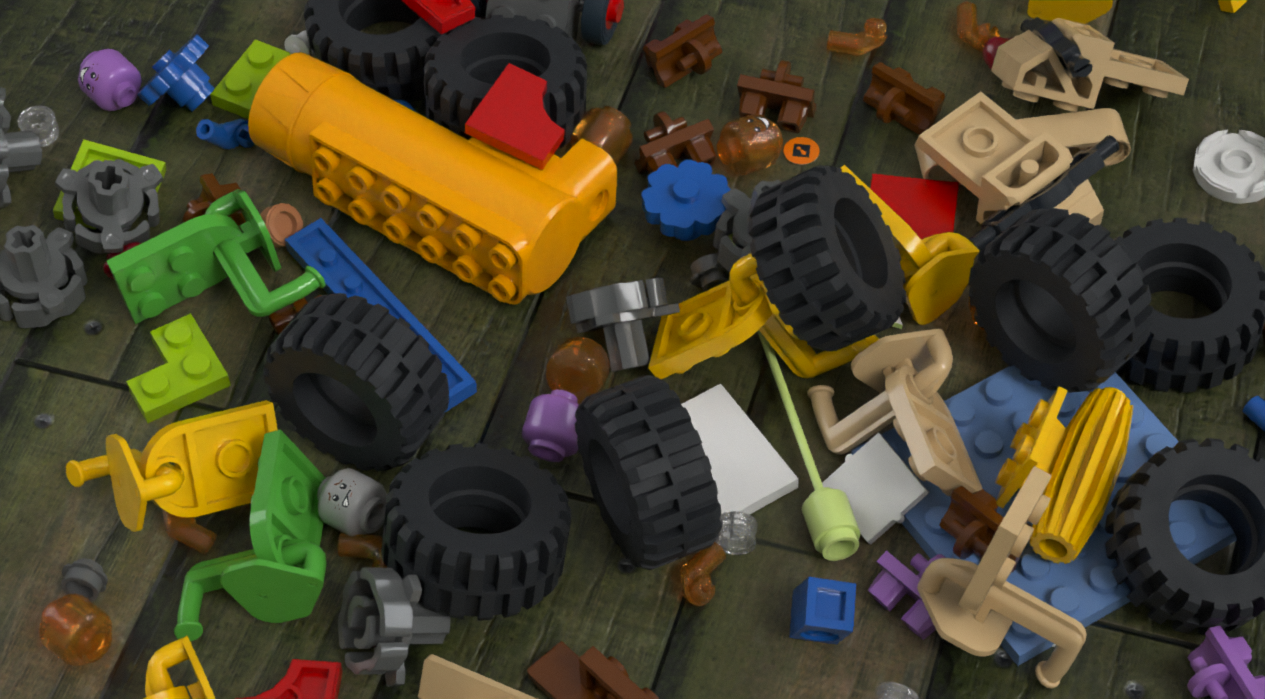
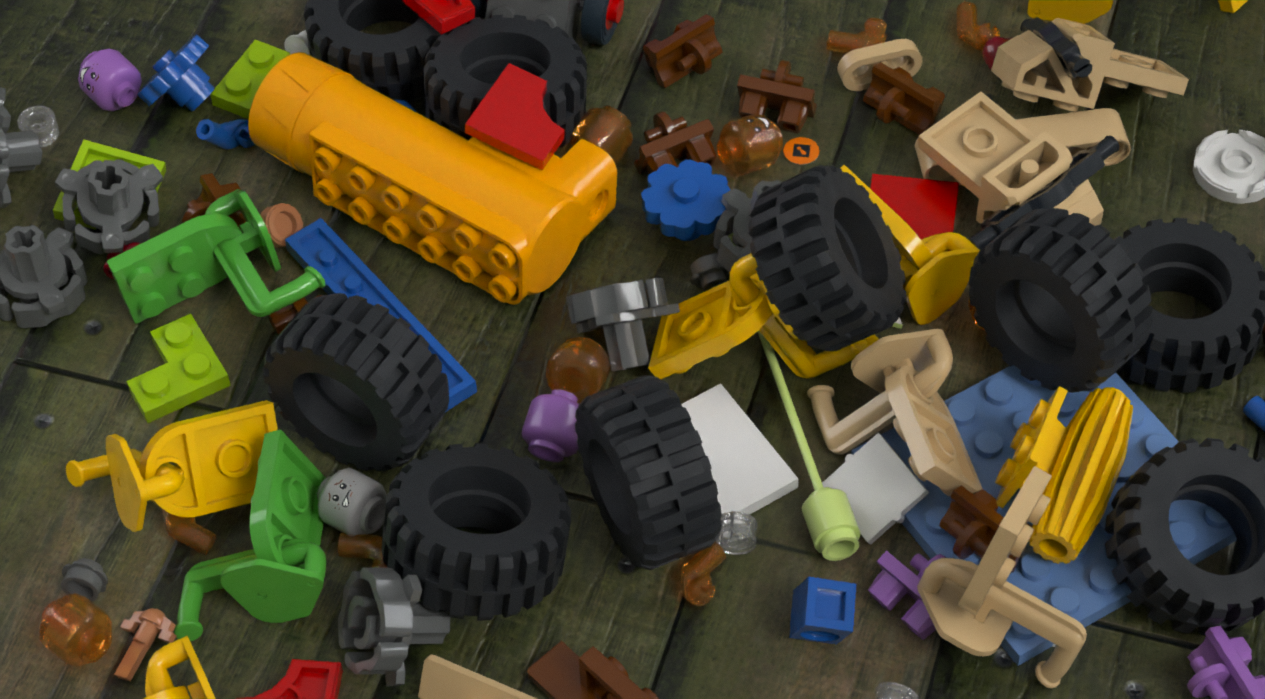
none -> nougat piece [114,608,177,682]
none -> tan plate [837,39,922,91]

